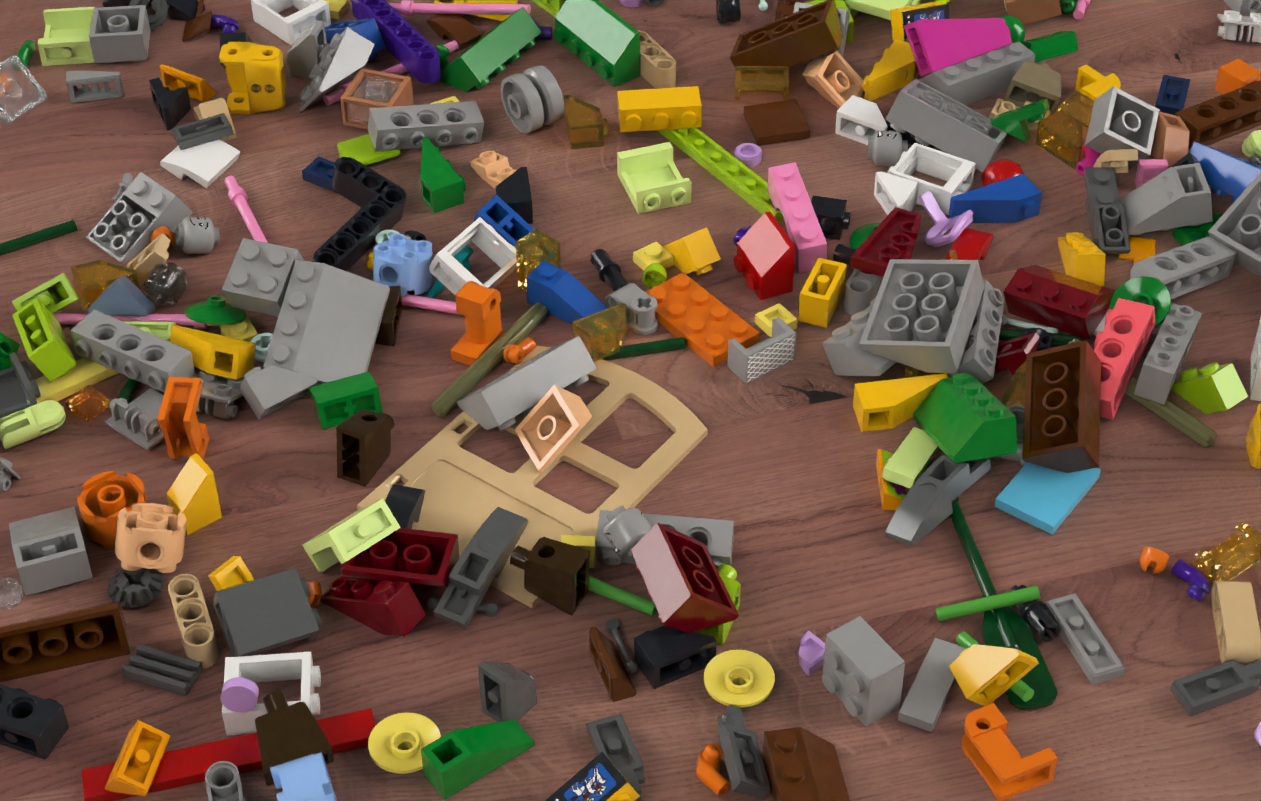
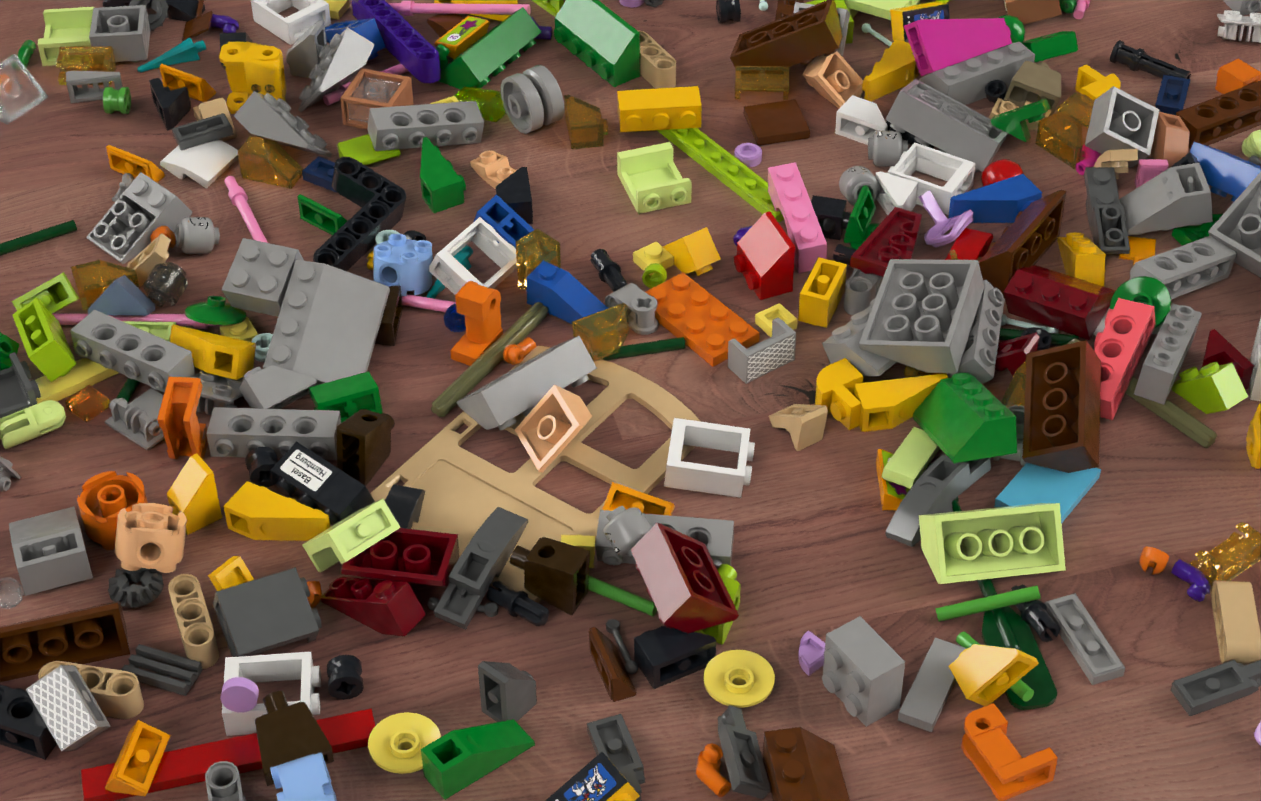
none -> light grey panel [26,665,111,751]
none -> tan beam [38,661,144,719]
none -> clear yellow hinge [56,46,117,85]
none -> bright green wheel [103,87,131,114]
none -> light orange slope [106,145,165,183]
none -> teal piece [137,37,207,72]
none -> light grey brick [206,407,341,460]
none -> yellow slope [223,481,330,541]
none -> light grey slope [234,91,332,157]
none -> clear yellow slope [238,136,303,189]
none -> black wheel [245,447,278,487]
none -> black brick [271,441,375,526]
none -> green slope [297,194,347,235]
none -> black wheel [326,655,364,700]
none -> slope [434,16,490,59]
none -> clear blue plate [444,304,466,332]
none -> clear neon green slope [454,86,506,122]
none -> black axle [487,580,550,626]
none -> light orange slope [602,482,675,516]
none -> white window [664,418,755,498]
none -> tan slope [769,404,828,451]
none -> yellow brick [815,358,863,430]
none -> light grey head [839,166,880,206]
none -> green slope [844,185,876,243]
none -> light aqua hinge [861,23,893,47]
none -> yellowish green slope [919,503,1066,584]
none -> reddish brown slope [977,190,1067,298]
none -> black hinge [985,80,1007,104]
none -> black pin [1110,40,1191,79]
none -> dark red slope [1202,329,1254,390]

